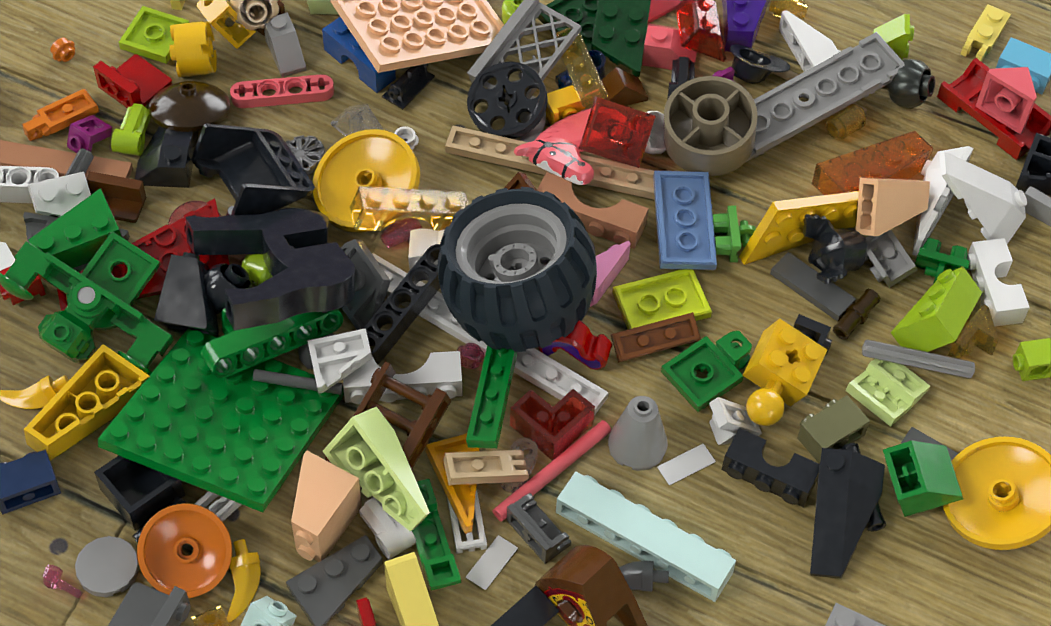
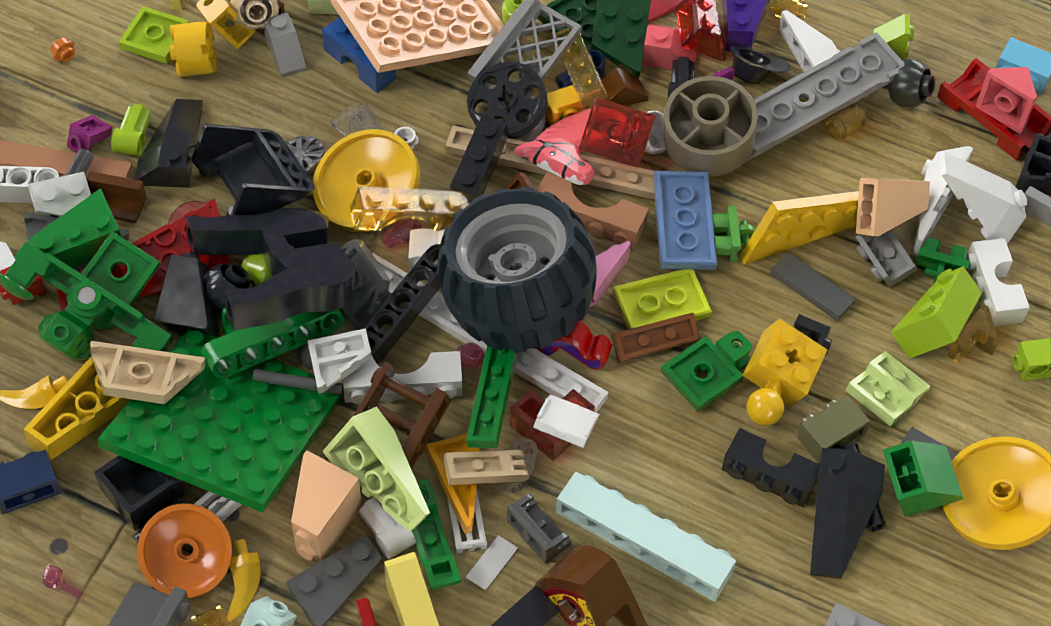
orange hinge [22,89,99,141] -> none
light grey tile [75,536,139,598] -> none
red bracket [93,54,173,108] -> none
dark brown dish [149,81,230,132] -> none
coral beam [230,74,334,108] -> none
black hinge [382,64,435,110] -> none
coral piece [492,420,611,522] -> none
light grey cone [608,396,668,471] -> none
dark grey bar [619,560,669,591] -> none
white sticker [657,444,716,485] -> none
white slope [709,397,762,445] -> none
black helmet [803,214,868,284] -> none
clear orange wedge [812,131,933,195] -> none
dark brown pin [833,288,881,340] -> none
light grey axle [862,340,975,378] -> none
light yellow hinge [960,4,1011,62] -> none
none -> tan wing [90,341,205,404]
none -> black brick [450,114,509,204]
none -> white piece [533,394,600,448]

